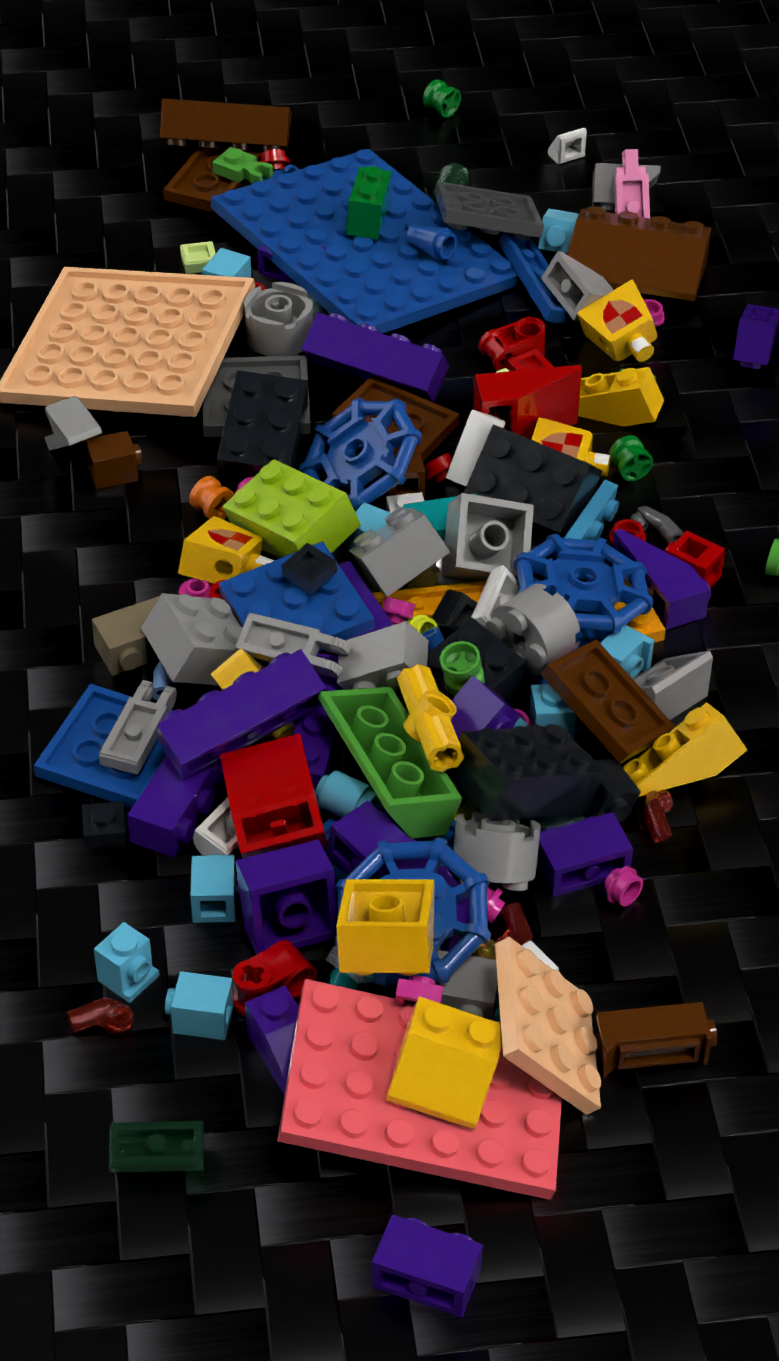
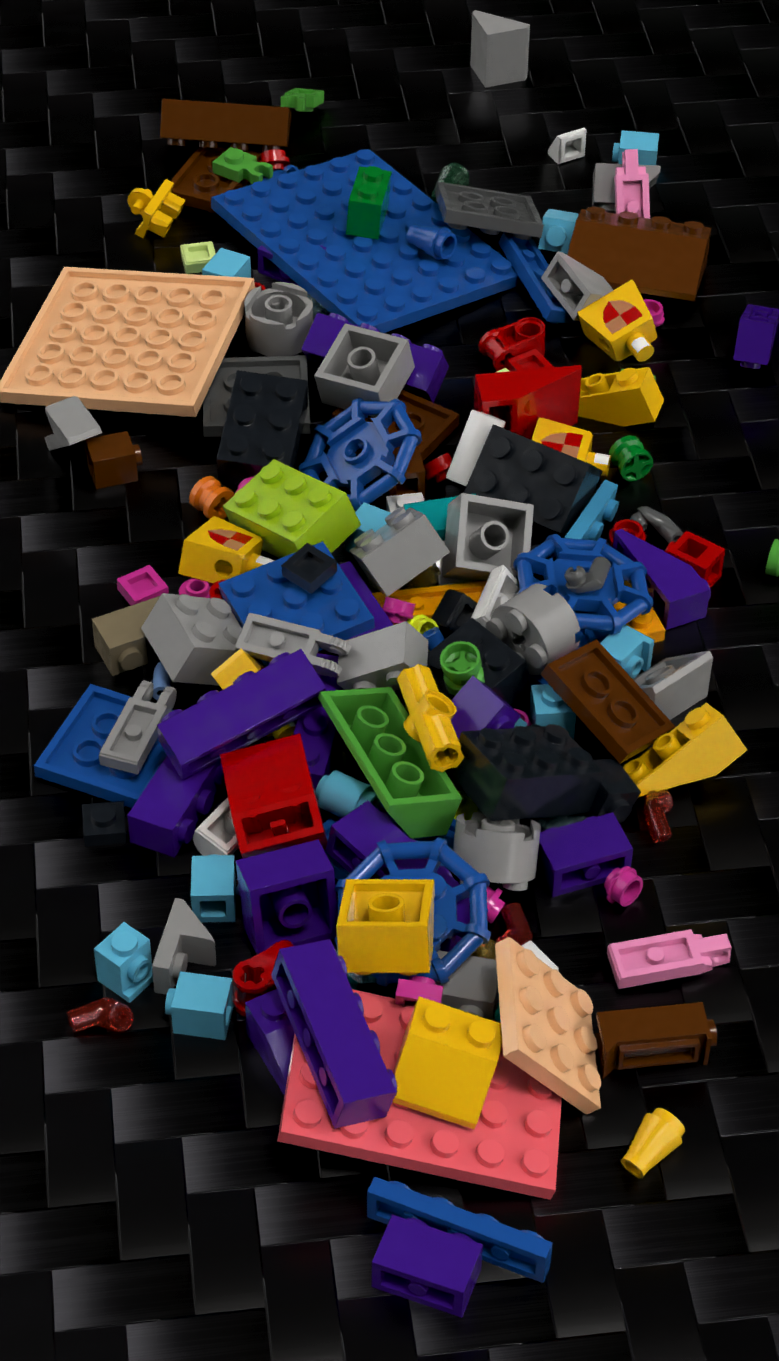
clear green brick [109,1121,205,1173] -> none
green wheel [423,79,461,118] -> none
none -> dark pink plate [117,565,169,605]
none -> yellow hips [127,179,186,238]
none -> light grey slope [152,898,216,995]
none -> dark purple brick [271,939,397,1129]
none -> bright green plate [281,88,324,112]
none -> light grey brick [314,323,415,418]
none -> blue plate [367,1177,553,1283]
none -> light grey slope [470,10,530,88]
none -> dark grey arm [564,557,611,594]
none -> bright pink hinge [607,929,732,989]
none -> medium azure brick [612,130,659,165]
none -> yellow cone [621,1108,685,1178]

